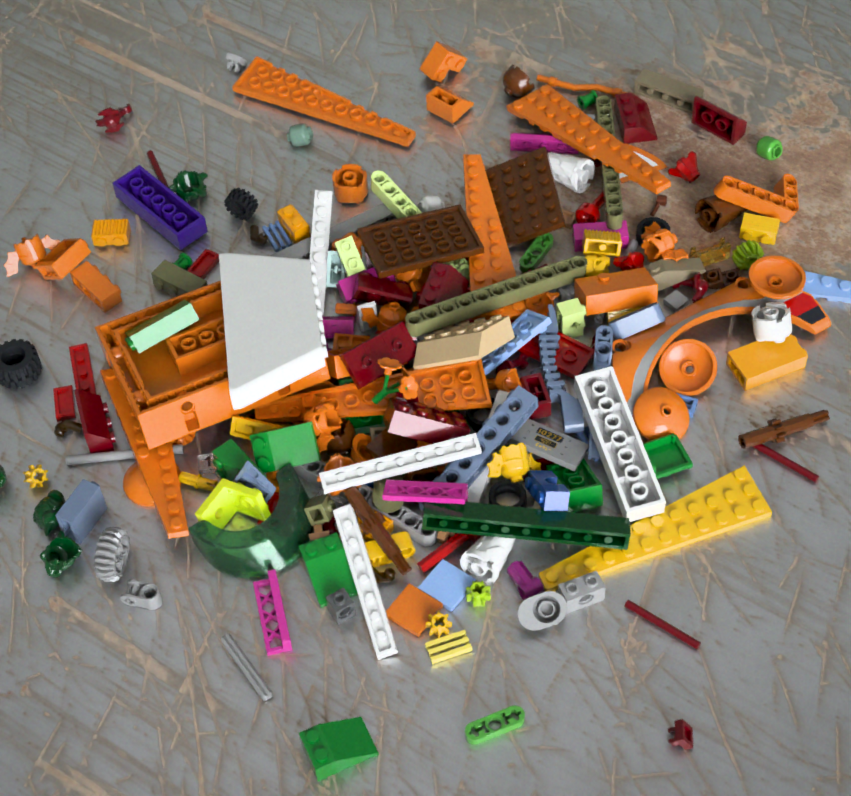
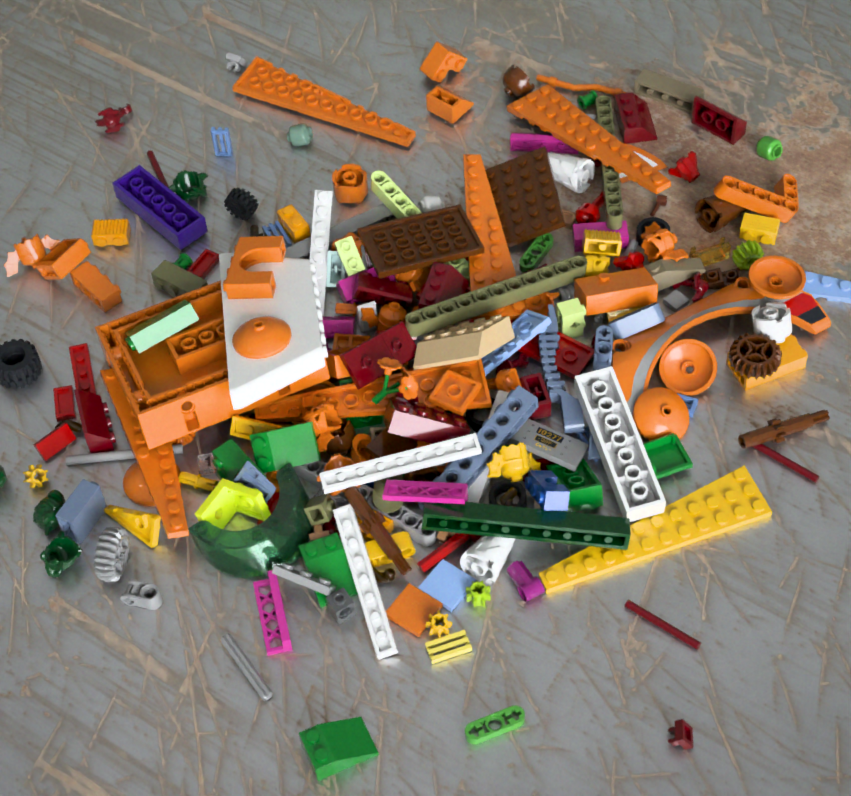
piece [517,591,568,631] -> none
light grey brick [558,570,606,614] -> none
none -> red tile [33,422,77,461]
none -> yellow wing [104,505,161,548]
none -> medium blue tile [211,127,233,156]
none -> orange arch [223,236,286,299]
none -> orange dish [232,316,292,359]
none -> light grey plate [272,562,337,595]
none -> orange tile [428,369,482,416]
none -> dark brown arm [500,487,518,507]
none -> reddish brown gear [729,332,782,380]

